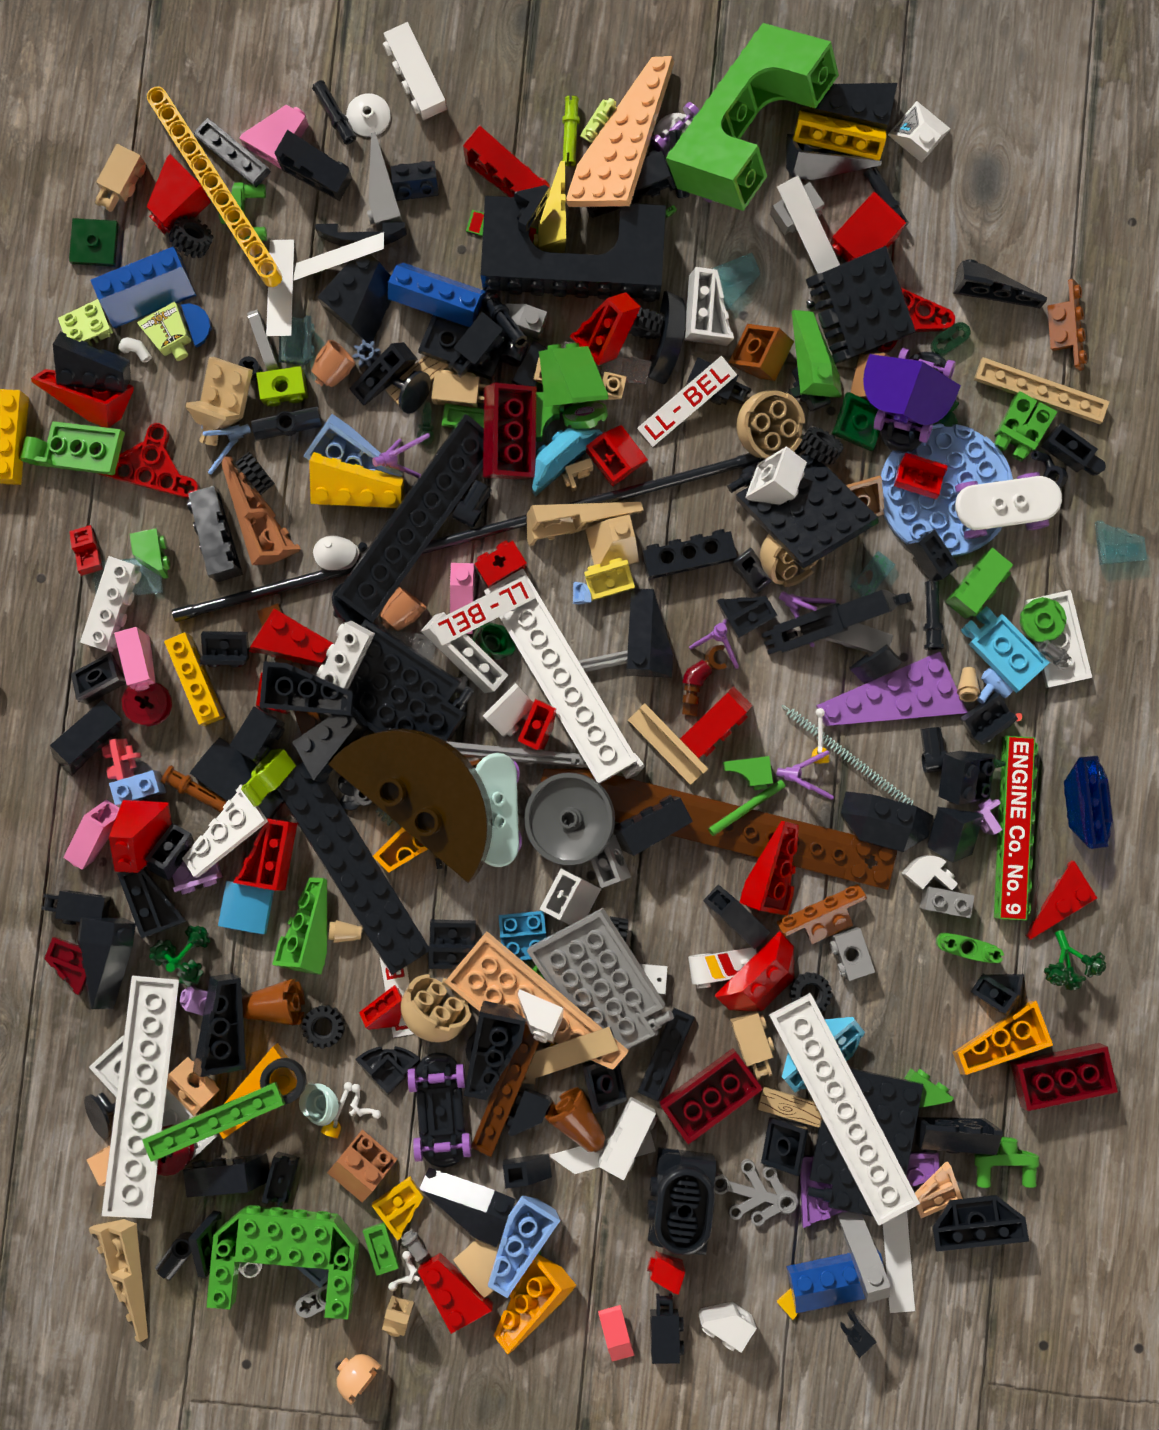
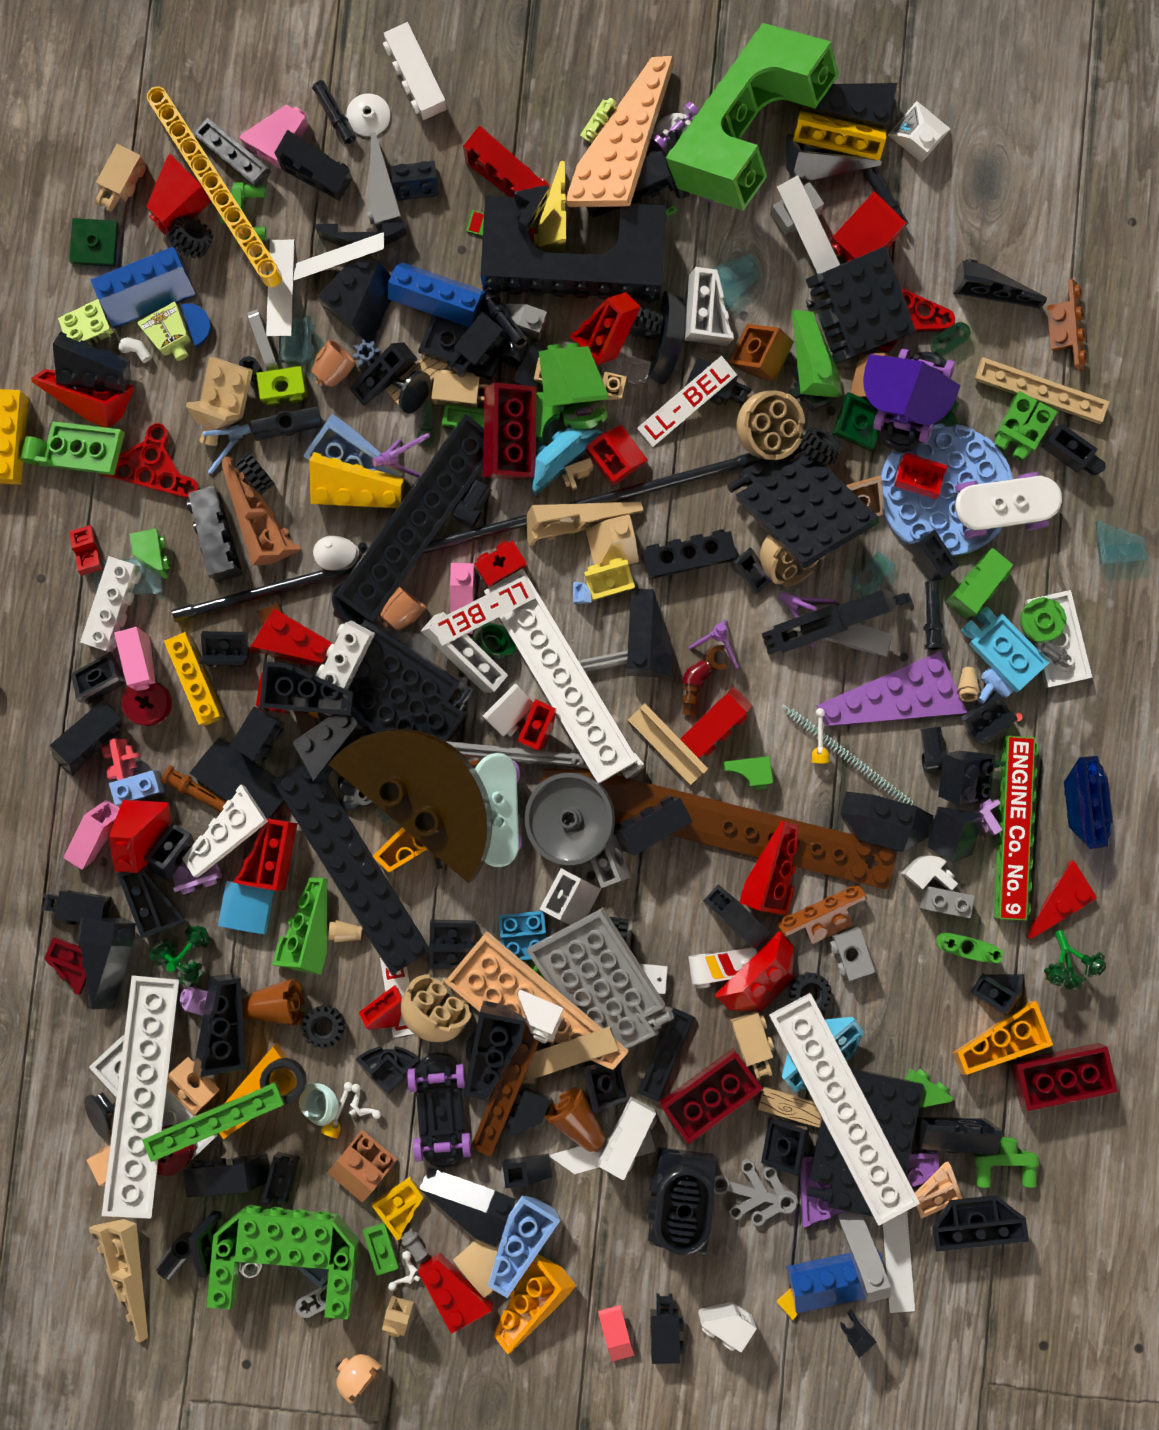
lime piece [241,749,296,806] -> none
lime pin [562,96,580,166] -> none
red slope [647,1251,685,1295] -> none
bright green piece [708,780,785,836] -> none
black wing [716,596,778,638] -> none
white slope [745,446,807,505] -> none
medium lavender plant [777,750,834,800] -> none
black slope [849,644,902,684] -> none
black plate [1031,451,1068,488] -> none

